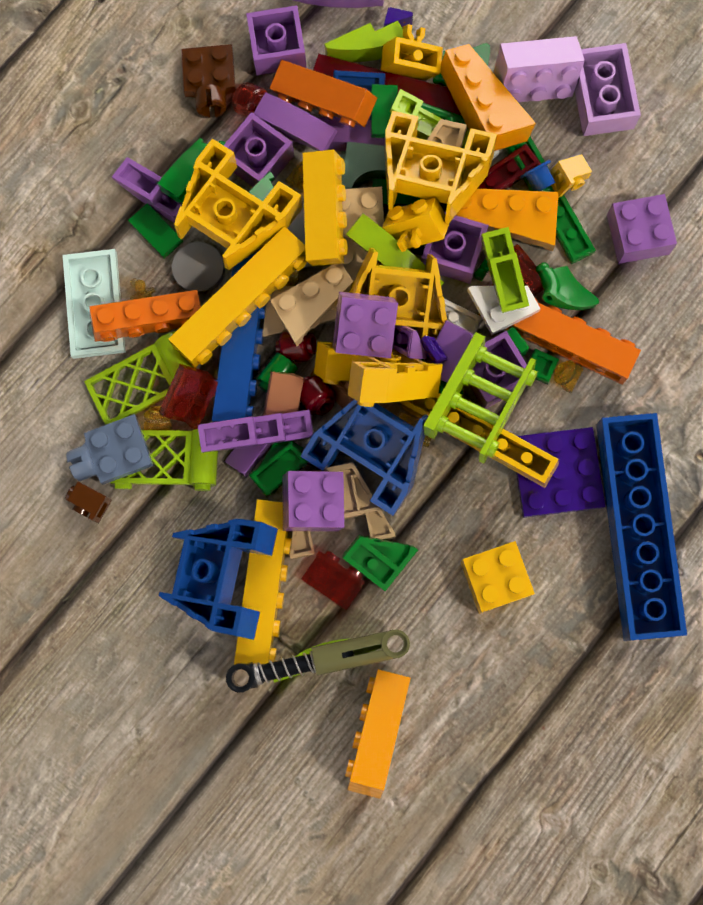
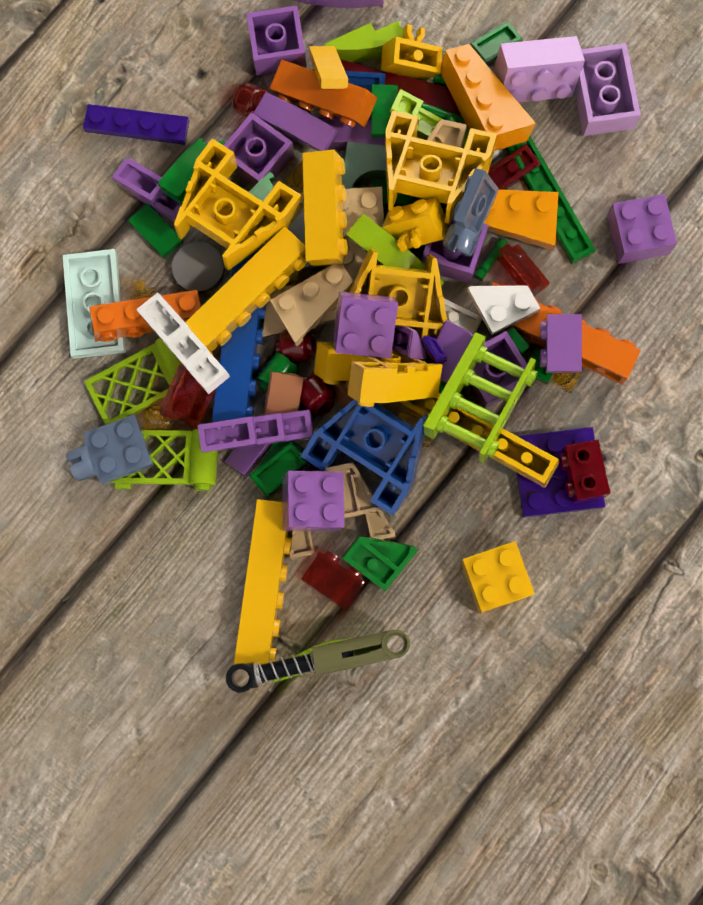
reddish brown brick [65,481,112,524] -> none
blue wedge [159,519,278,640] -> none
reddish brown plate [182,44,236,118] -> none
light orange wedge [345,669,411,799] -> none
dark purple slope [384,7,413,29] -> none
lime slope [480,227,529,313] -> none
blue piece [520,160,556,191] -> none
green arm [535,262,599,310] -> none
yellow brick [550,154,592,198] -> none
blue brick [596,413,687,641] -> none
none -> dark purple plate [83,104,190,145]
none -> white slope [136,292,230,394]
none -> yellow tile [309,46,348,89]
none -> sand blue plate [443,168,499,257]
none -> tile [469,21,523,65]
none -> medium lavender brick [540,314,582,373]
none -> dark red brick [559,439,611,503]

